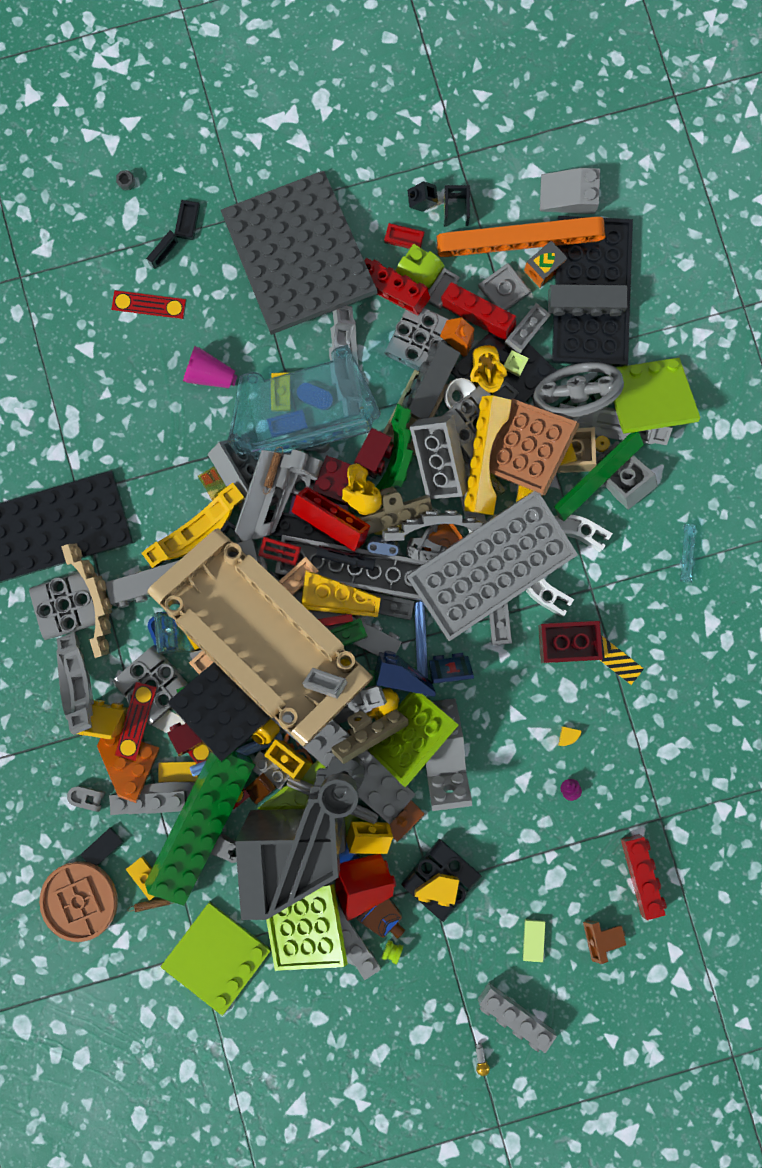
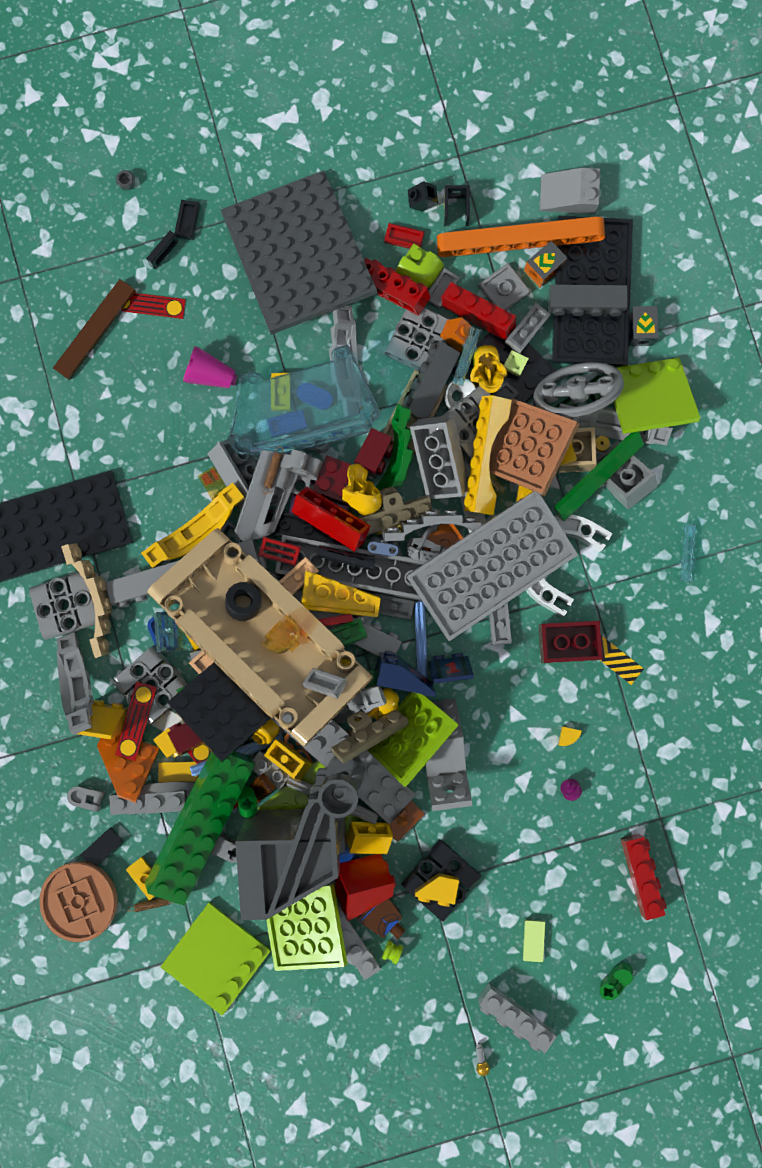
dark orange piece [583,920,626,964] -> none
none -> reddish brown tile [53,279,136,380]
none -> yellow brick [153,727,178,758]
none -> black tyre [225,582,261,621]
none -> green piece [237,786,257,818]
none -> clear yellow cylinder [261,614,301,654]
none -> clear light blue pin [452,326,482,386]
none -> green piece [599,963,633,1000]
none -> piece [629,306,658,346]

